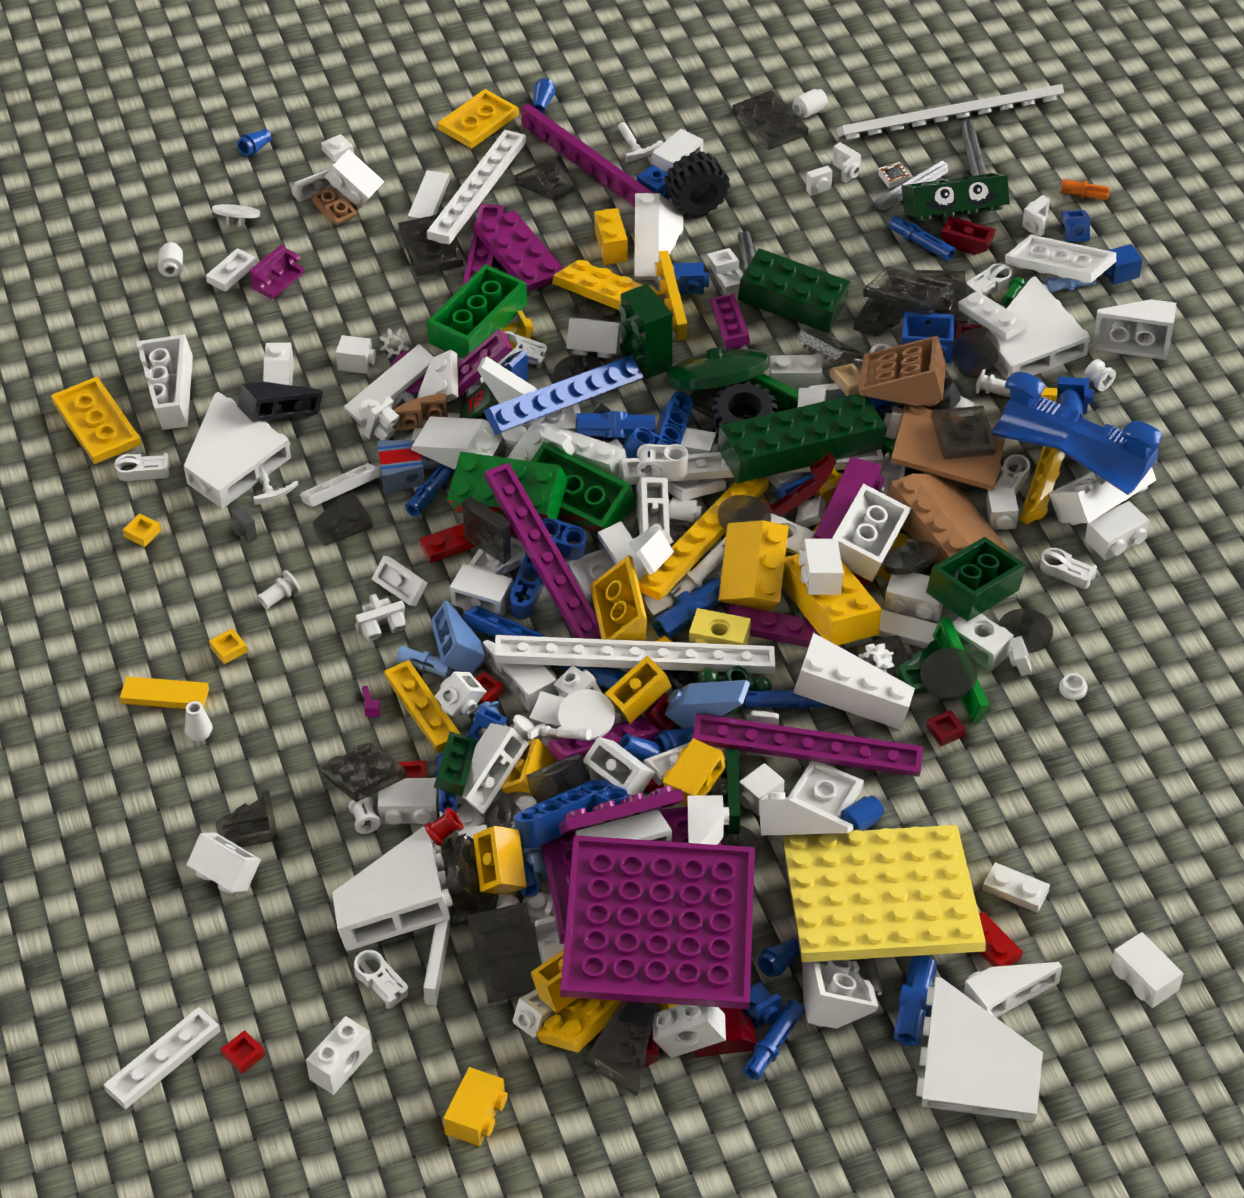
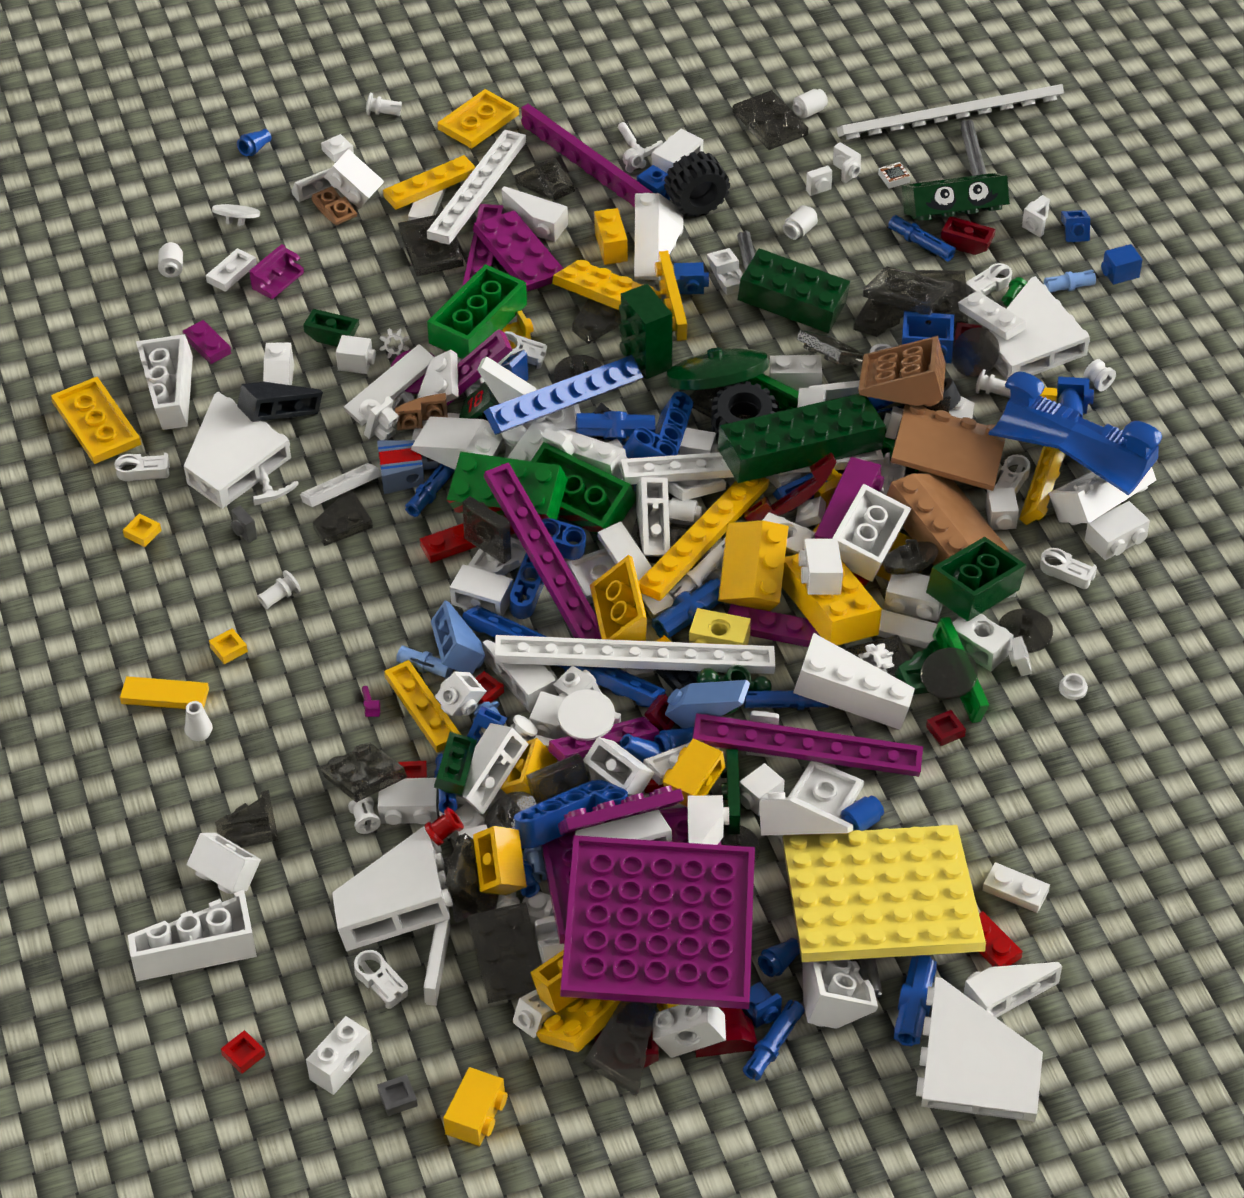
white plate [103,1007,220,1110] -> none
white hips [355,594,406,642] -> none
white plate [372,556,428,606] -> none
white piece [528,723,592,740] -> none
blue cone [532,78,556,113] -> none
white brick [566,318,621,358] -> none
yellow brick [605,655,672,724] -> none
white slope [629,525,674,575] -> none
white piece [637,444,688,480] -> none
magenta plate [710,293,751,349] -> none
clear smoke piece [717,495,771,531] -> none
tan tile [829,363,861,396] -> none
flat silver axle [874,161,949,212] -> none
clear smoke plate [931,406,997,459] -> none
white plate [1005,235,1116,283] -> none
orange axle [1060,178,1110,200] -> none
white slope [1091,299,1177,360] -> none
white brick [1111,932,1183,1008] -> none
none -> white wedge [128,889,257,982]
none -> magenta plate [182,320,232,364]
none -> dark green slope [303,309,360,347]
none -> white pin [366,92,402,117]
none -> flat silver plate [377,1074,418,1116]
none -> yellow plate [383,155,476,210]
none -> white slope [502,186,568,242]
none -> white plate [623,146,646,173]
none -> white brick [783,205,818,240]

